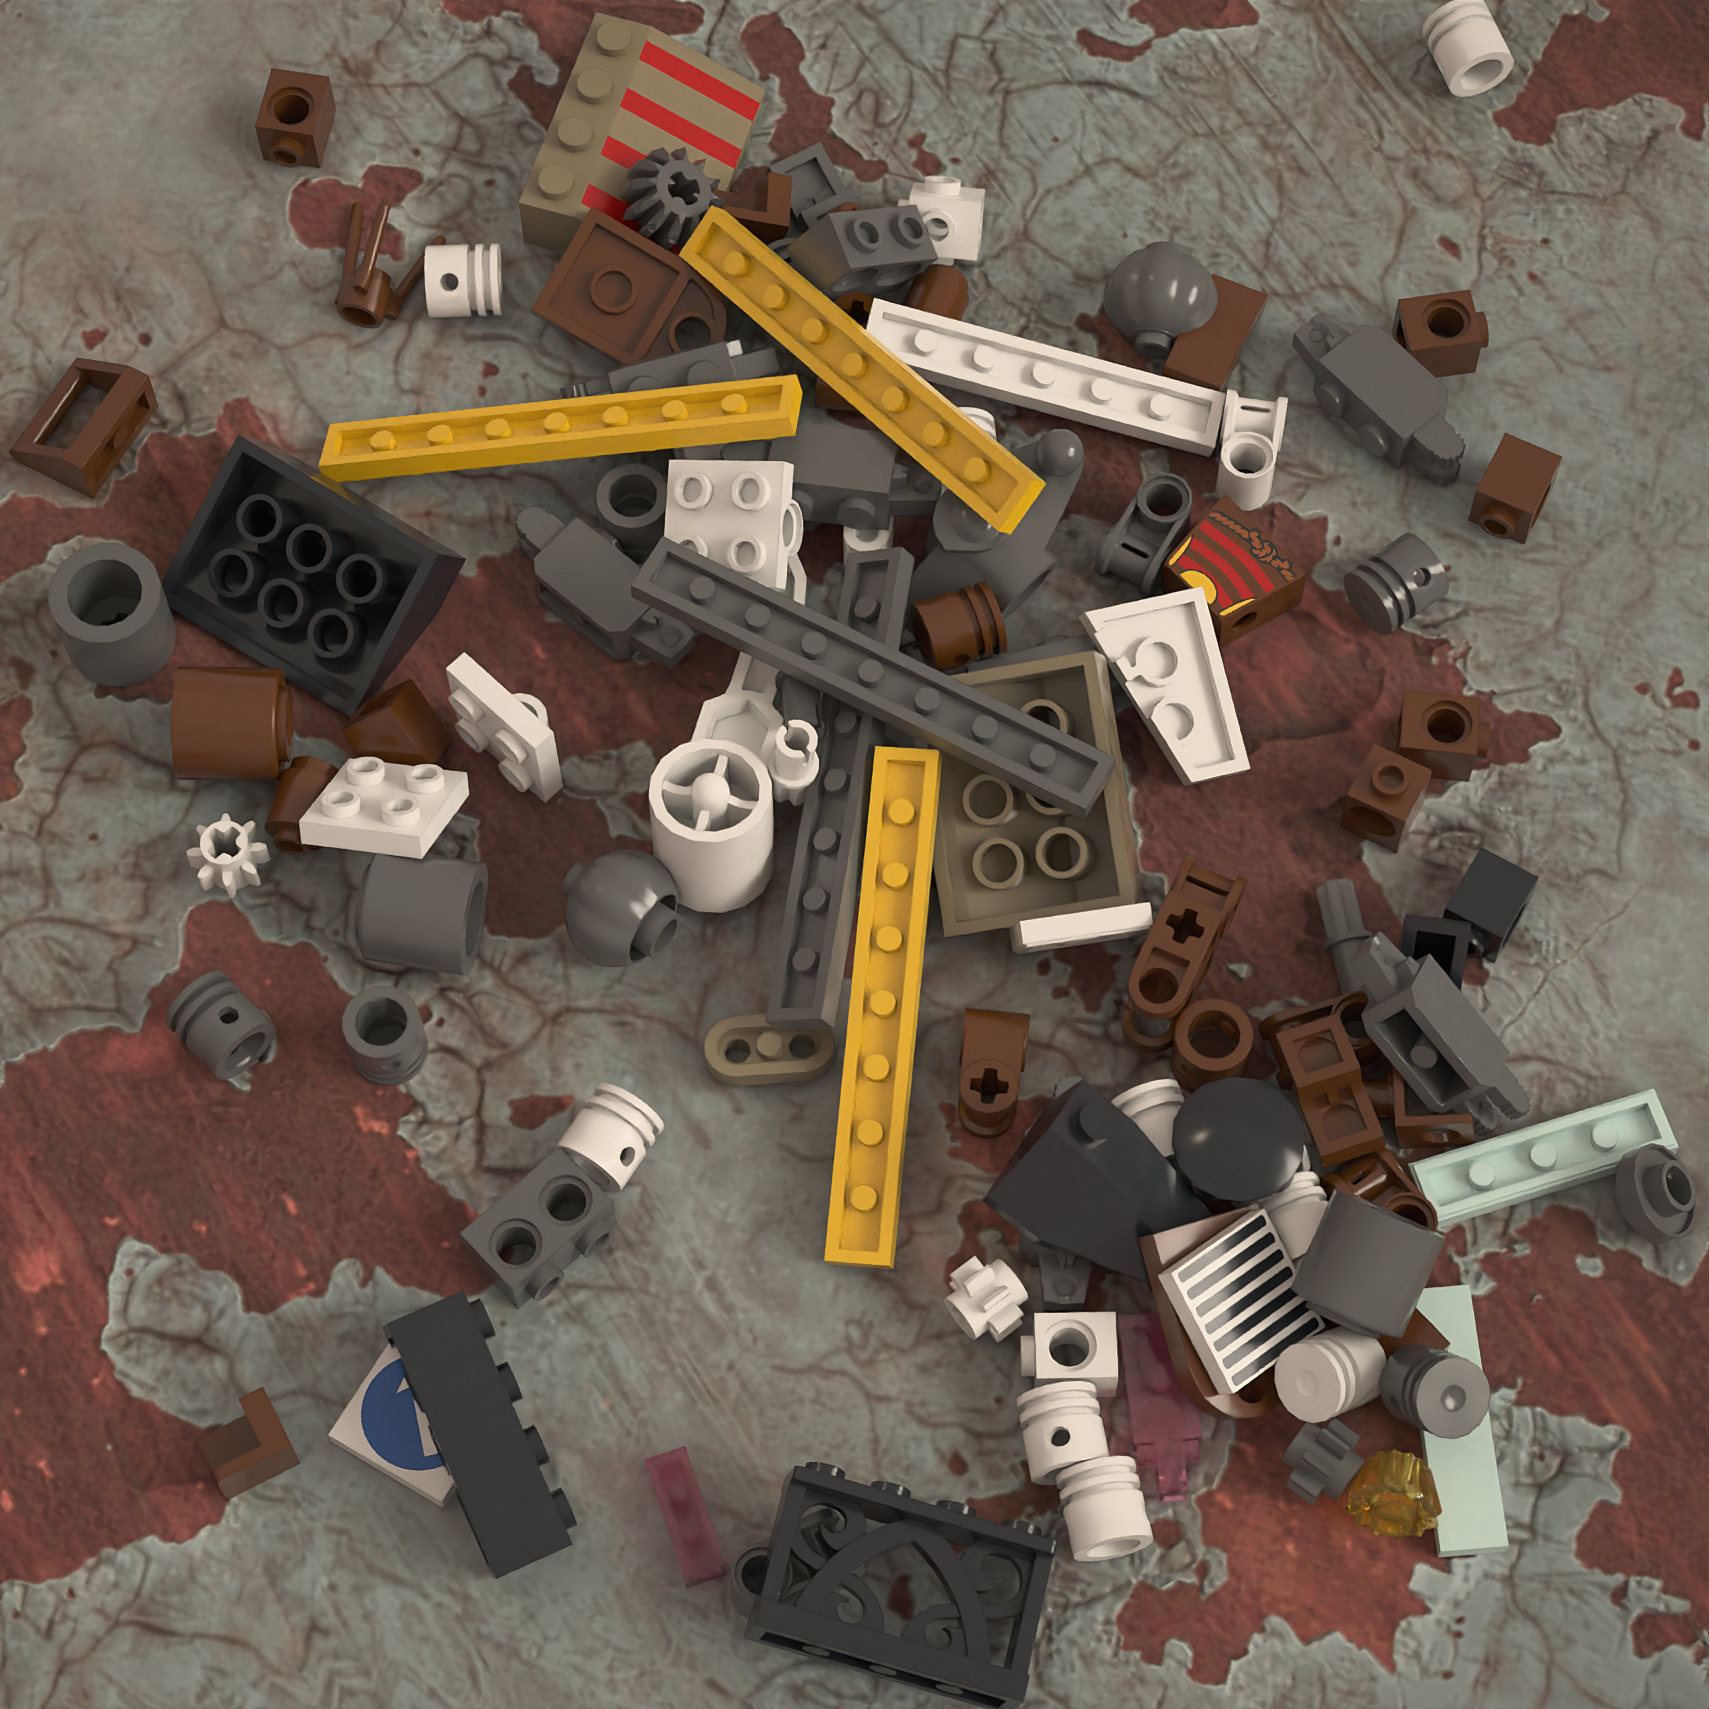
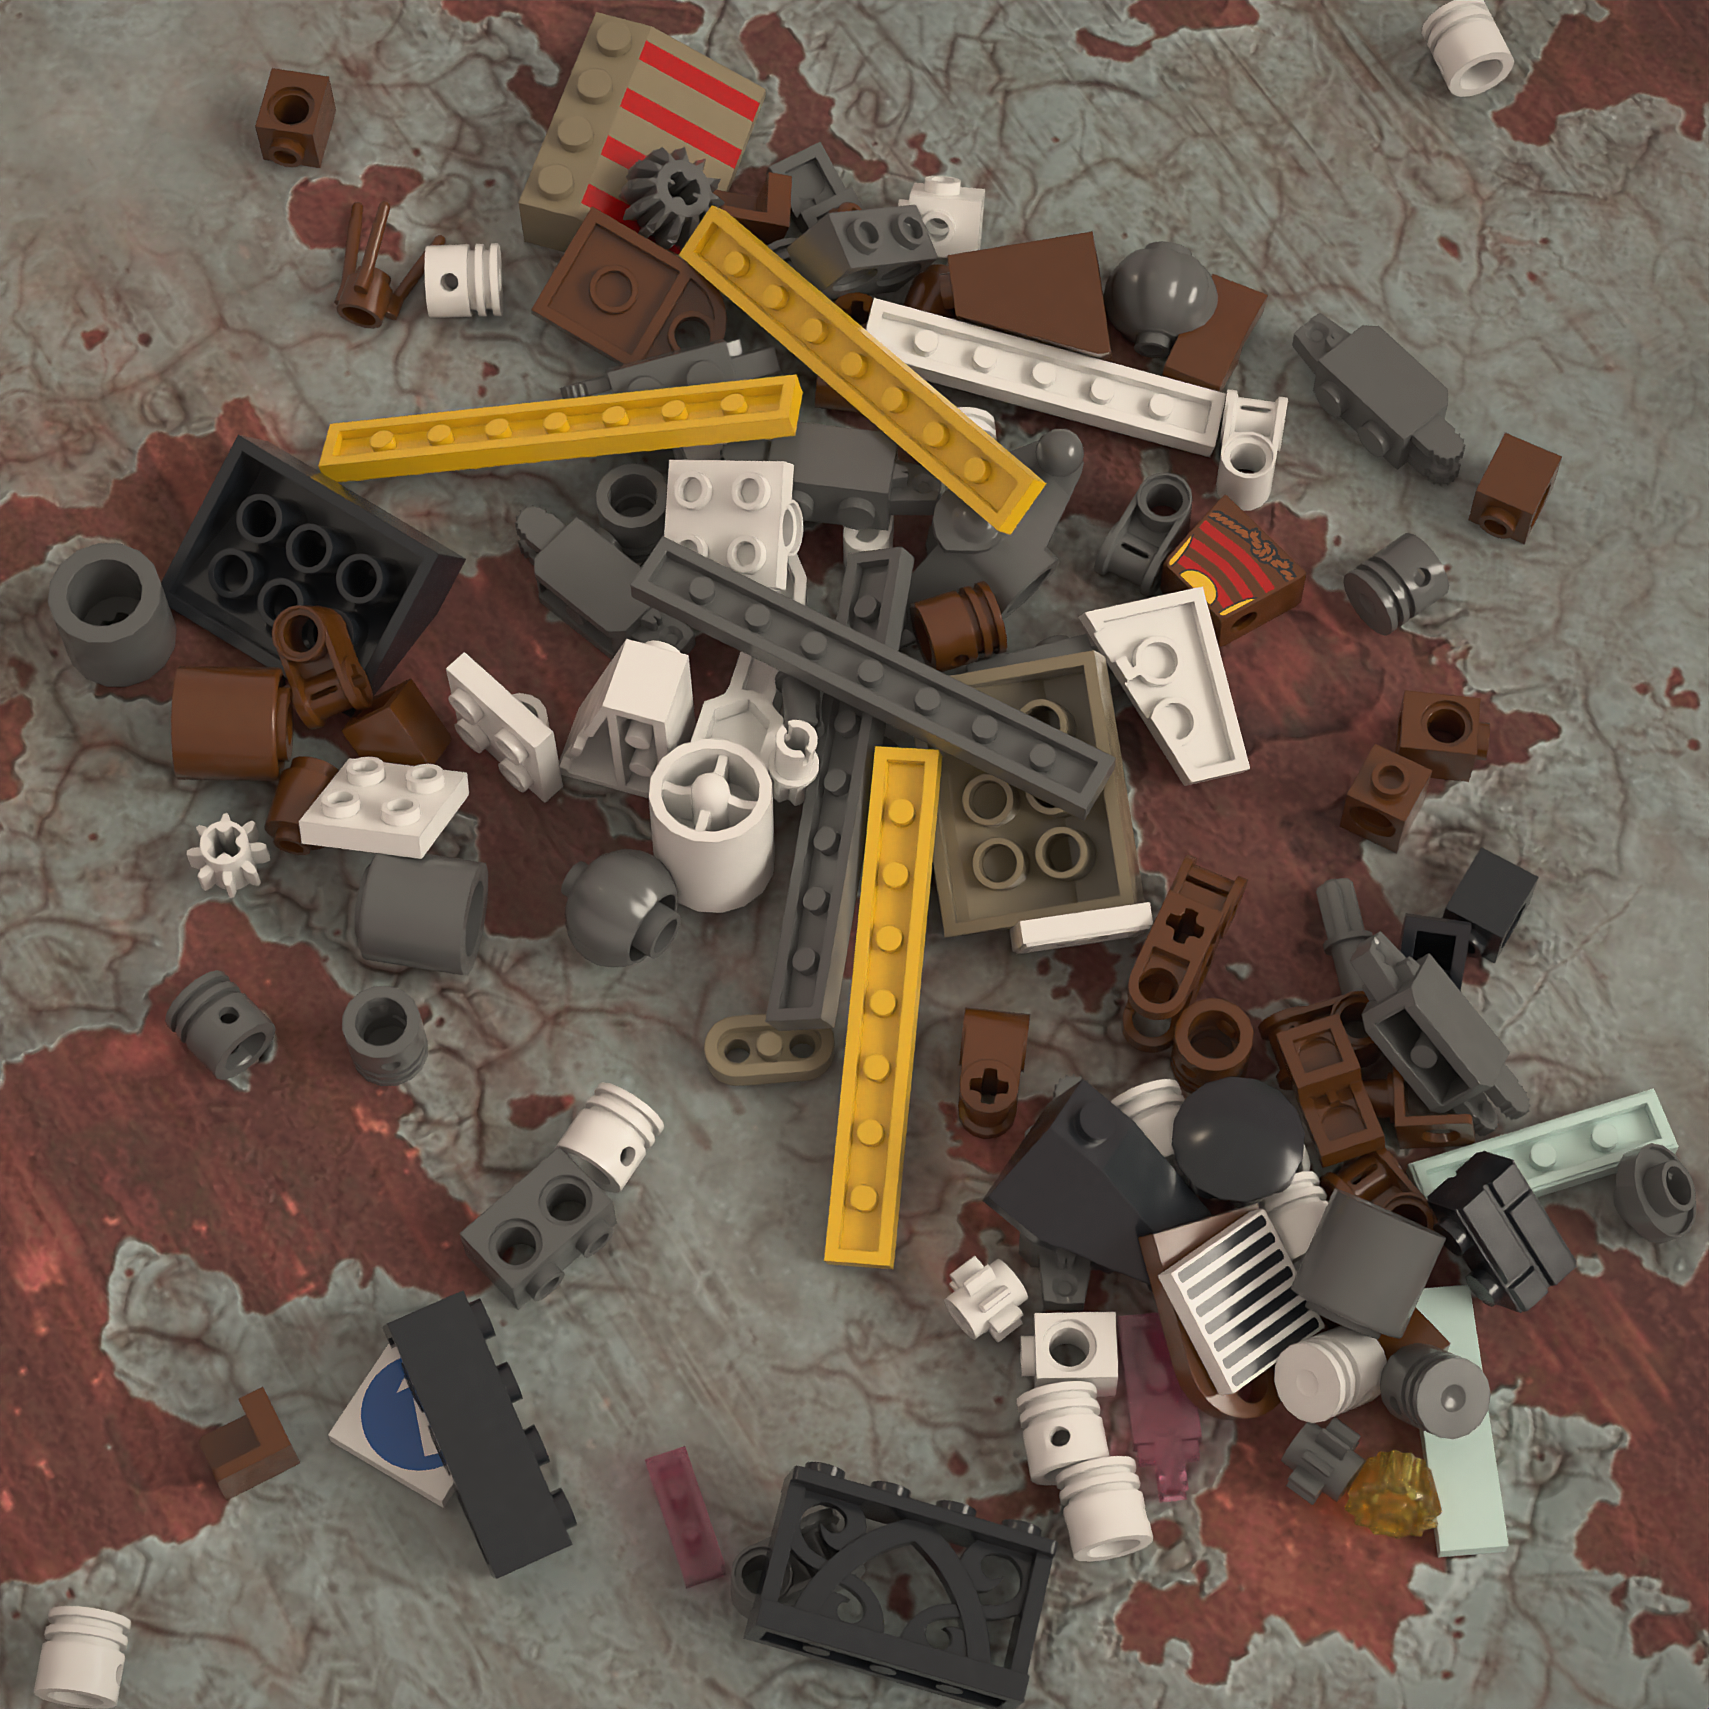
reddish brown tile [9,358,158,499] -> none
reddish brown brick [1392,290,1489,378] -> none
none -> white piece [34,1606,131,1709]
none -> reddish brown piece [272,605,373,730]
none -> white wedge [559,639,696,798]
none -> reddish brown slope [939,231,1113,361]
none -> black brick [1427,1151,1577,1313]

